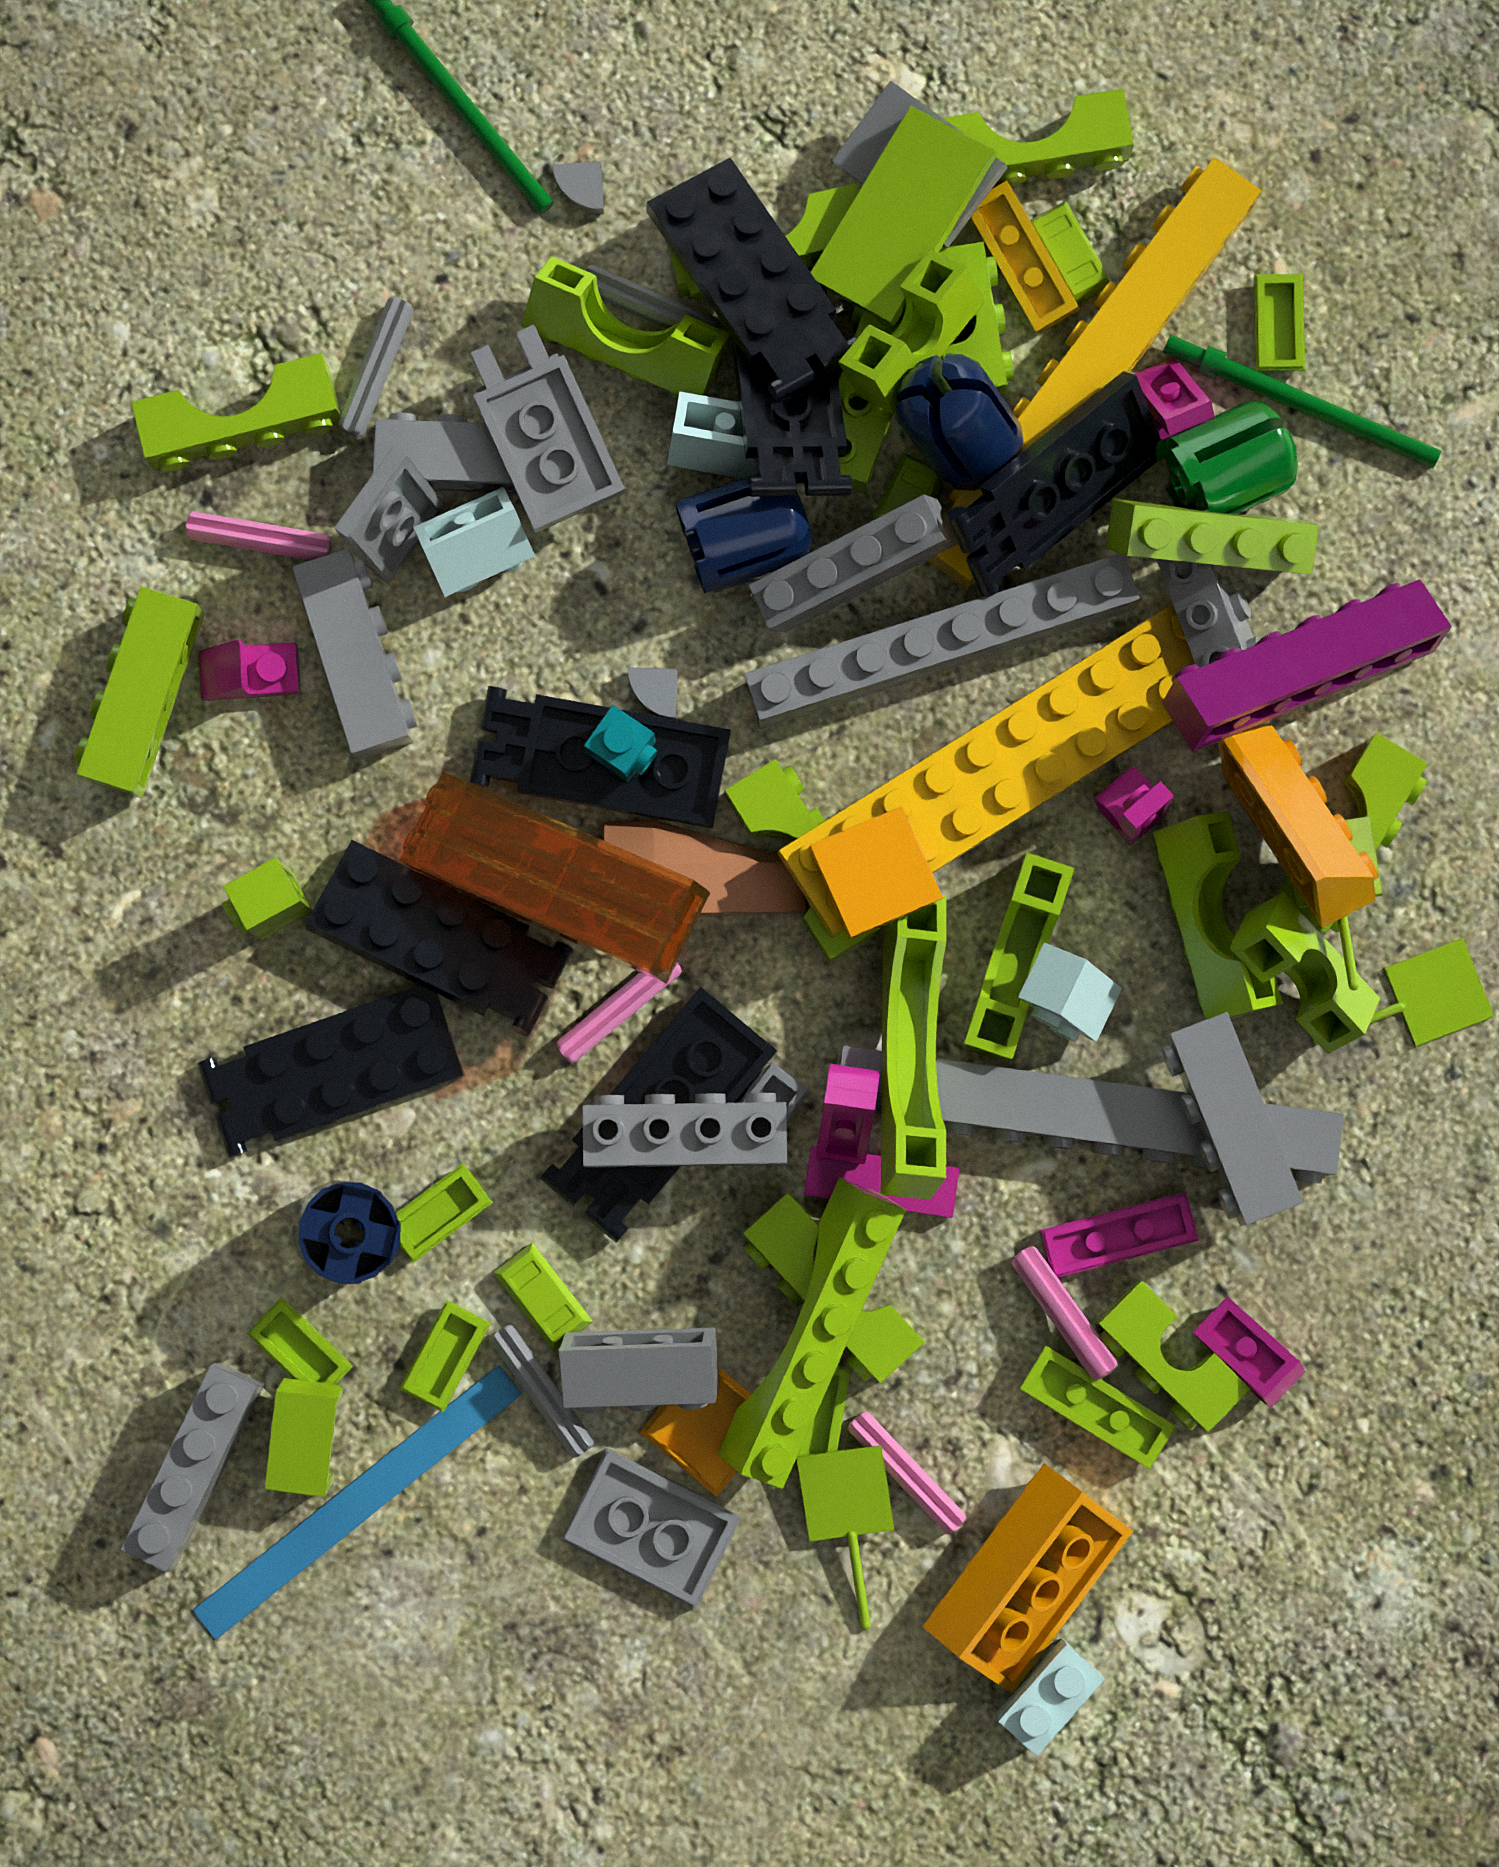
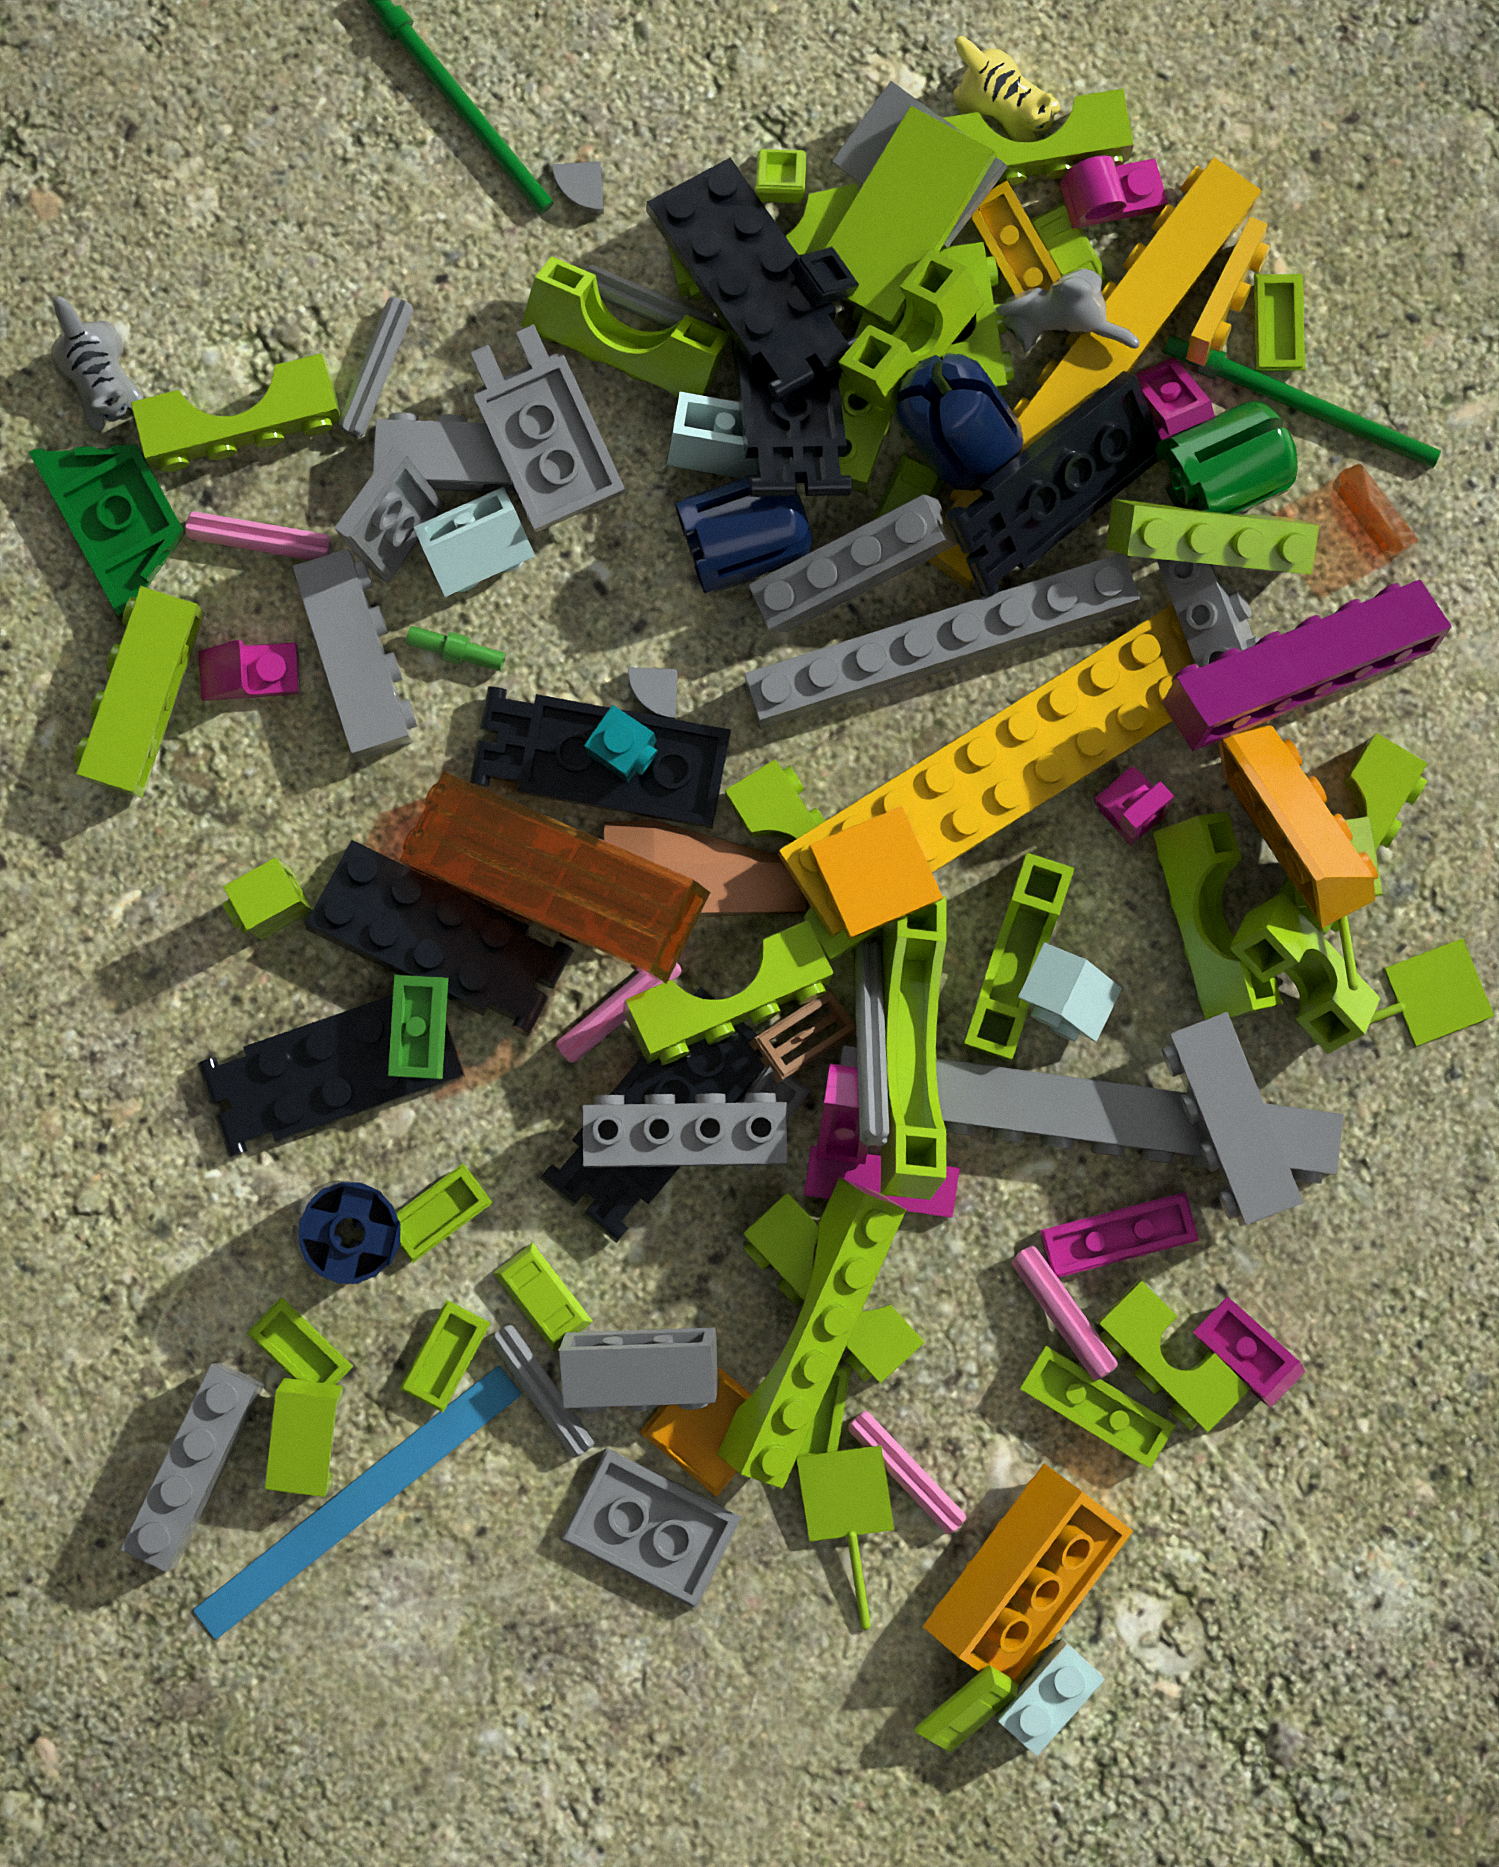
none -> green wing [28,444,186,619]
none -> light grey animal [51,296,144,431]
none -> bright green plate [388,975,448,1079]
none -> bright green bar [406,625,506,672]
none -> lime arch [622,920,834,1065]
none -> medium nougat tile [749,989,856,1084]
none -> lime tile [755,149,806,203]
none -> black tile [789,246,859,307]
none -> light grey axle [854,942,889,1147]
none -> lime tile [914,1665,1019,1753]
none -> light yellow animal [954,36,1060,142]
none -> light grey animal [996,268,1140,353]
none -> dark pink plate [1059,155,1169,229]
none -> yellow plate [1186,217,1271,366]
none -> clear orange slope [1332,464,1418,562]

